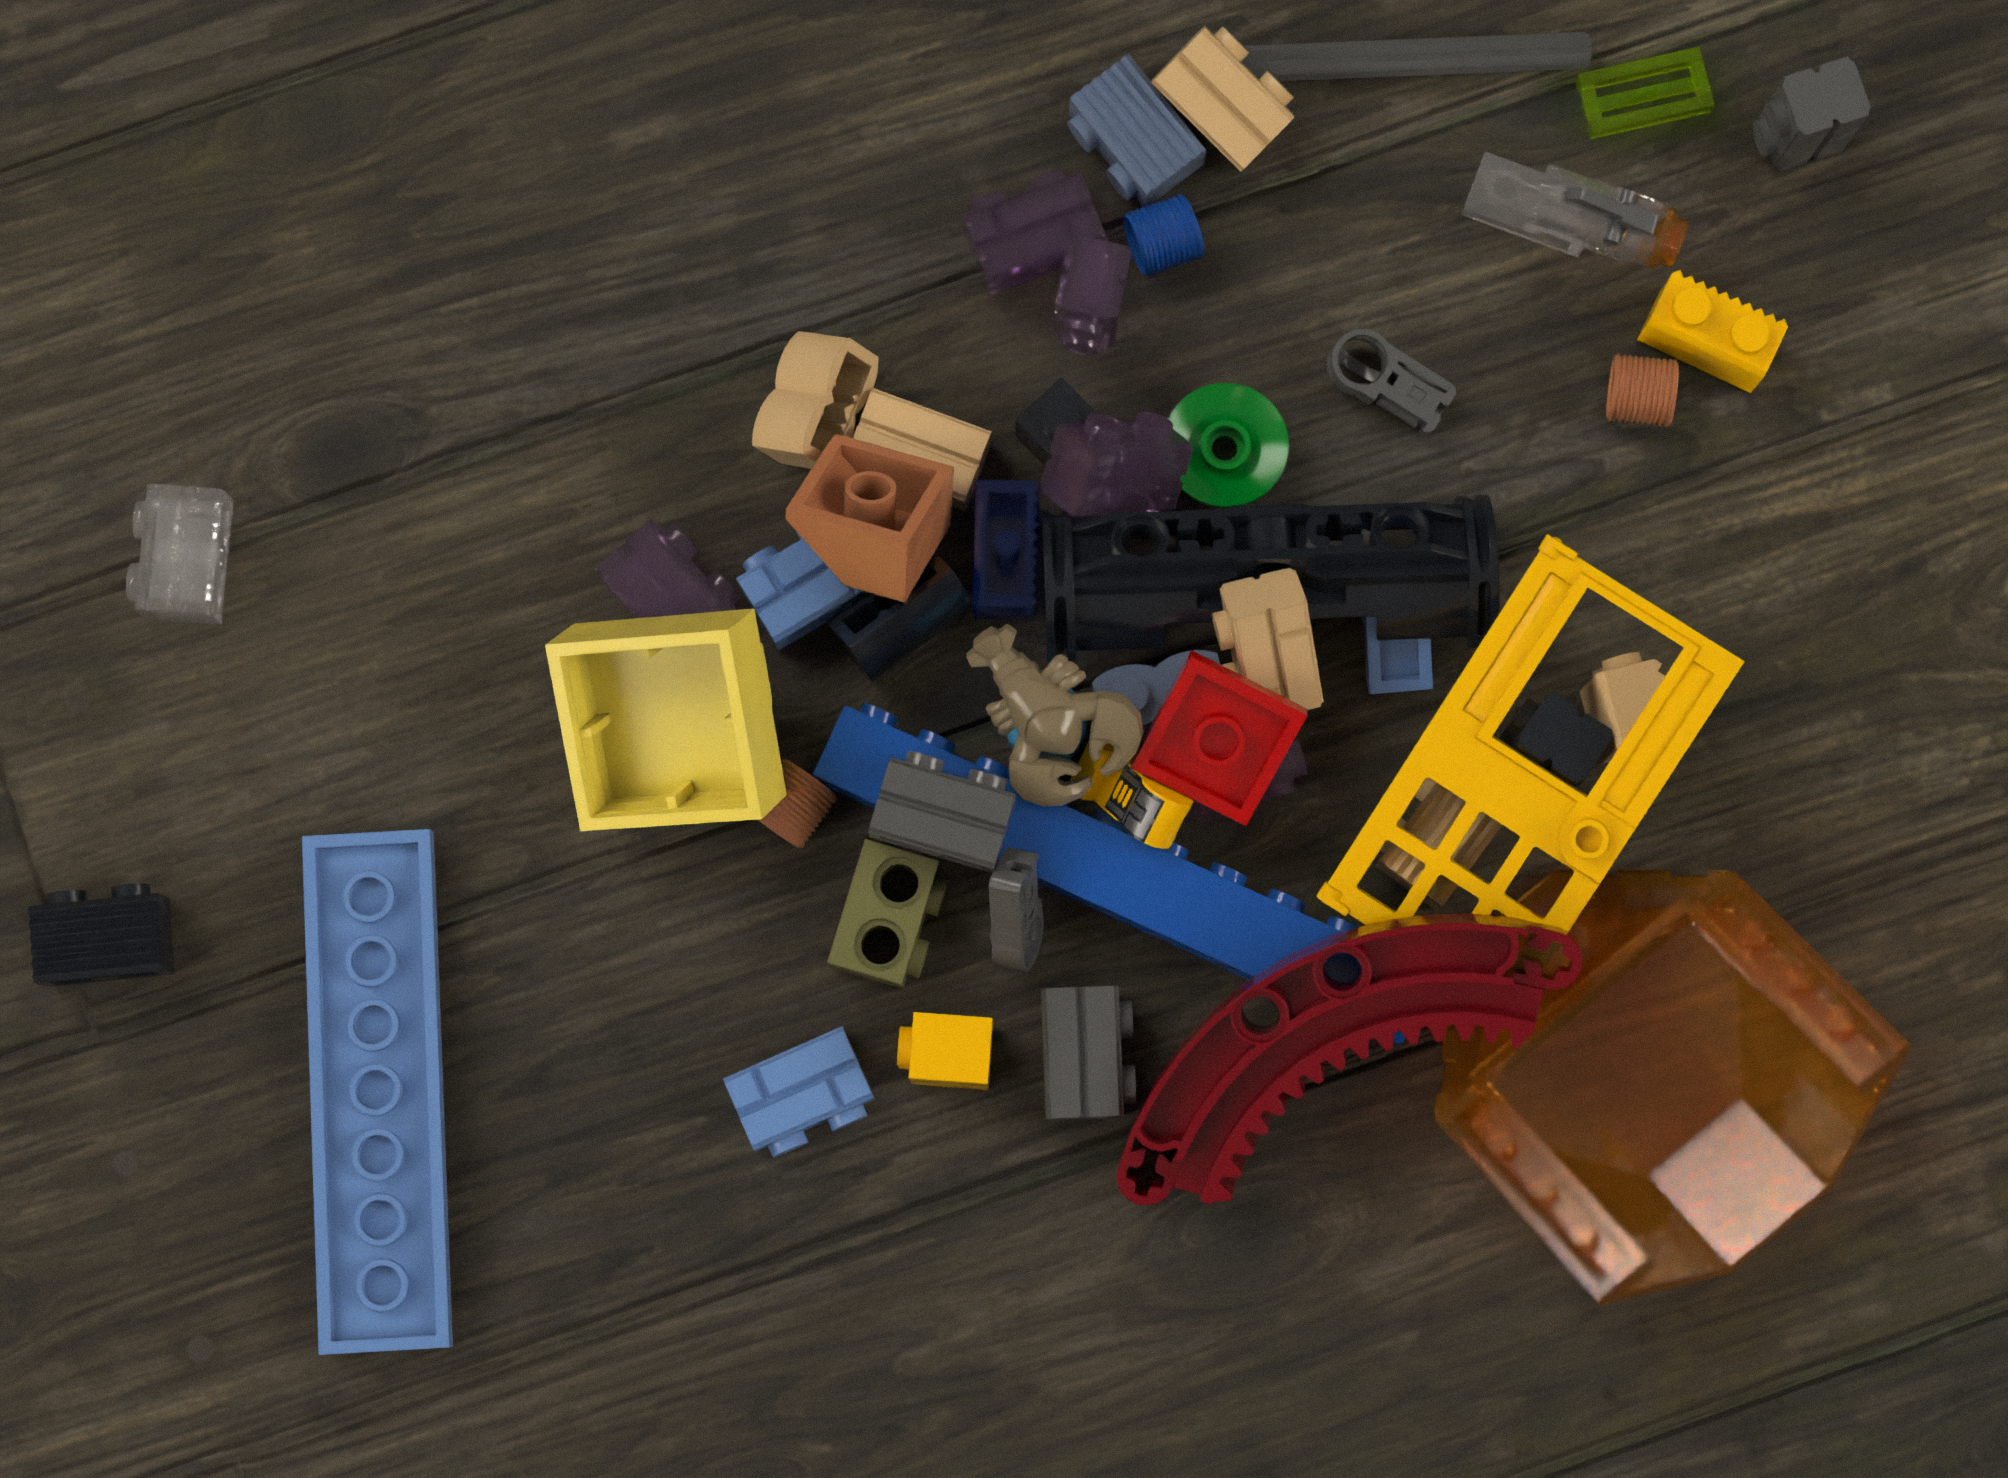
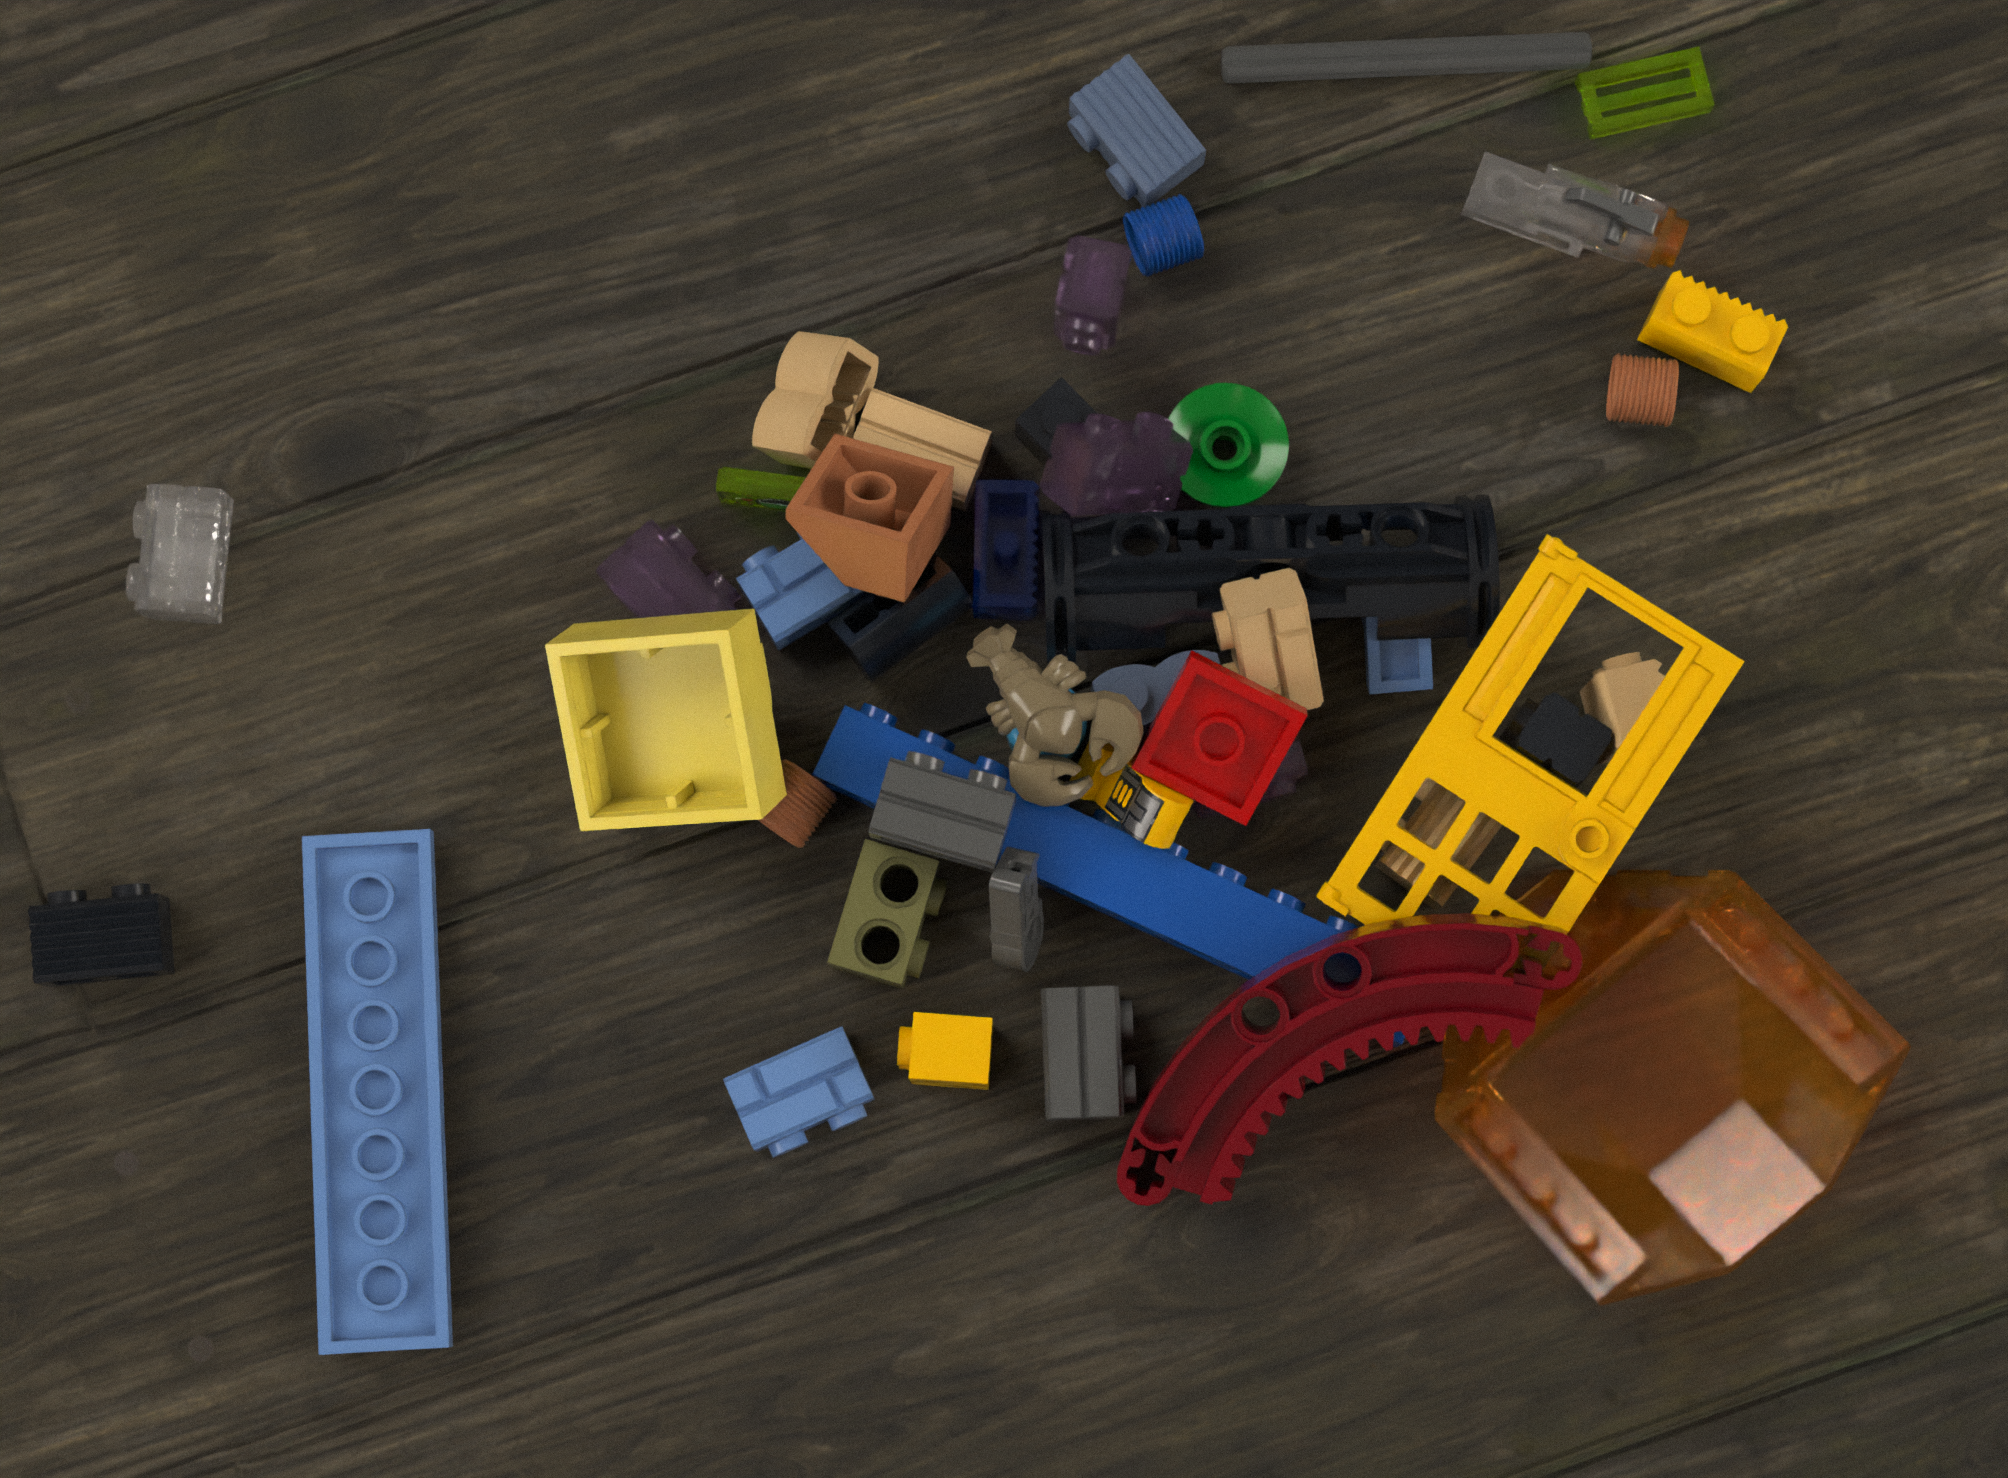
clear purple brick [962,170,1107,297] -> none
tan brick [1151,25,1294,172] -> none
dark grey piece [1326,329,1456,437] -> none
dark grey brick [1752,56,1871,171] -> none
none -> clear neon green tile [716,467,806,511]

